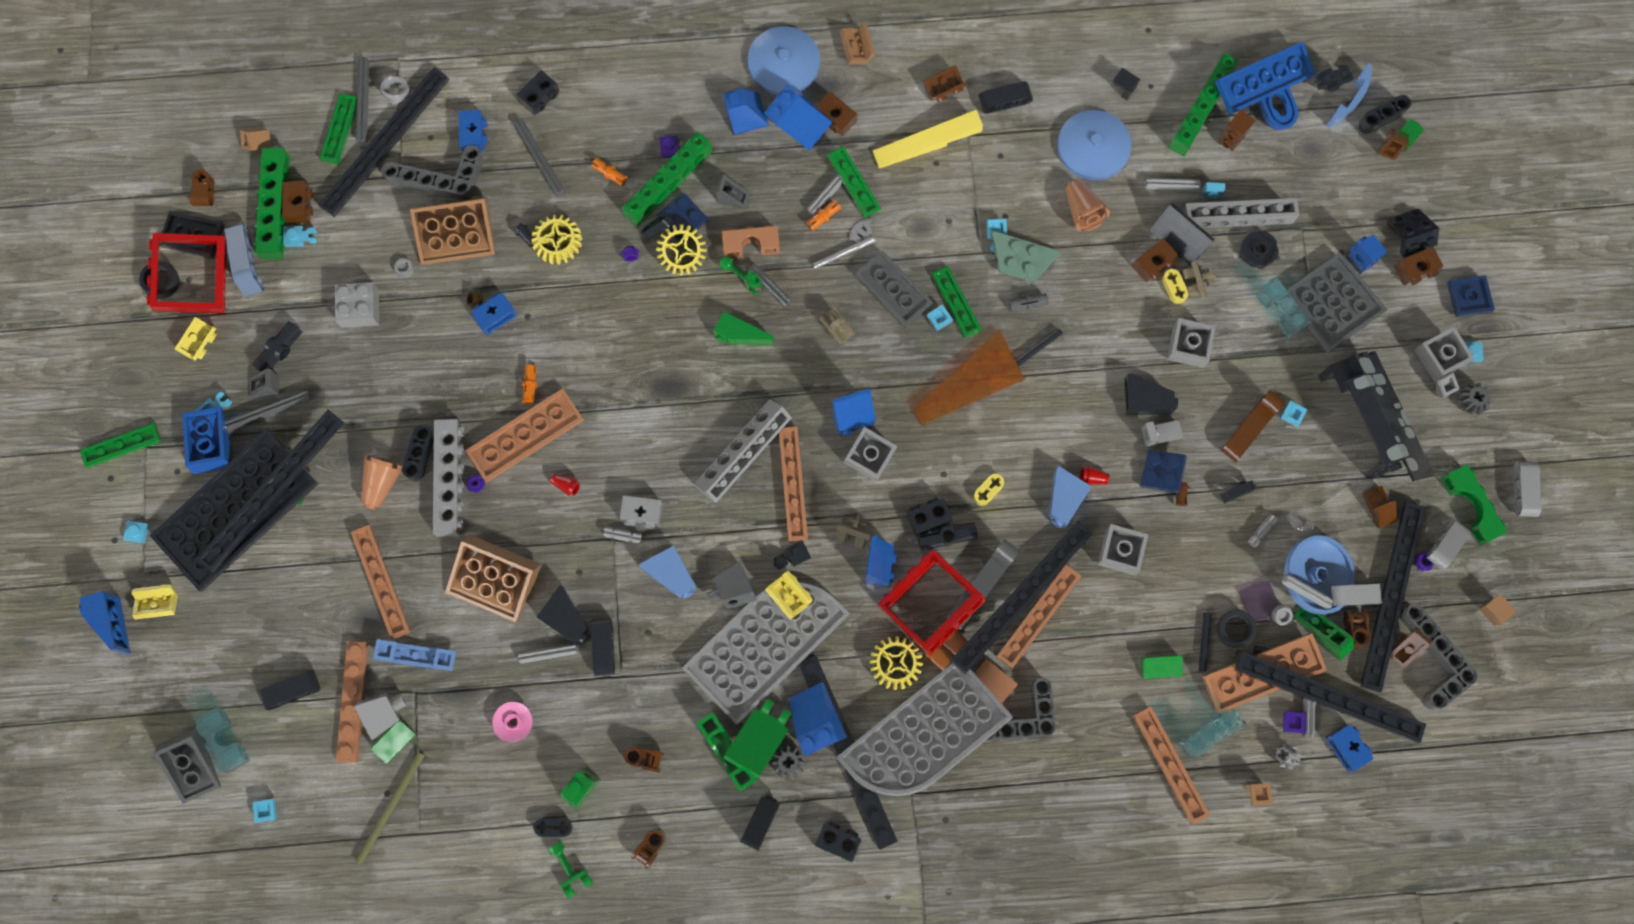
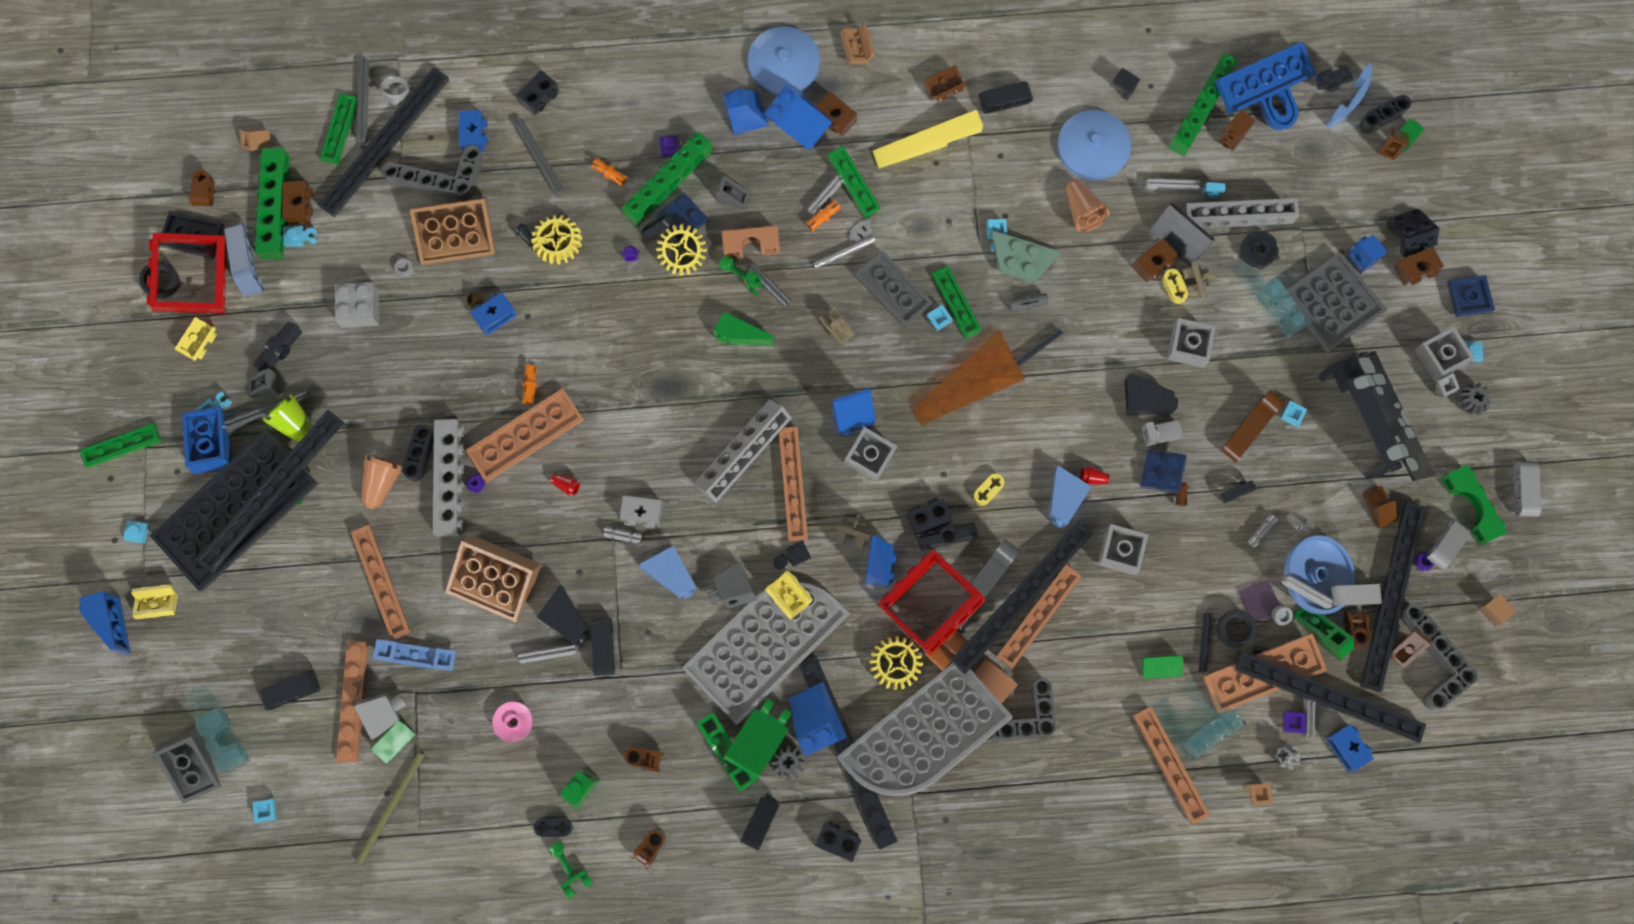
none -> lime cone [262,393,313,443]

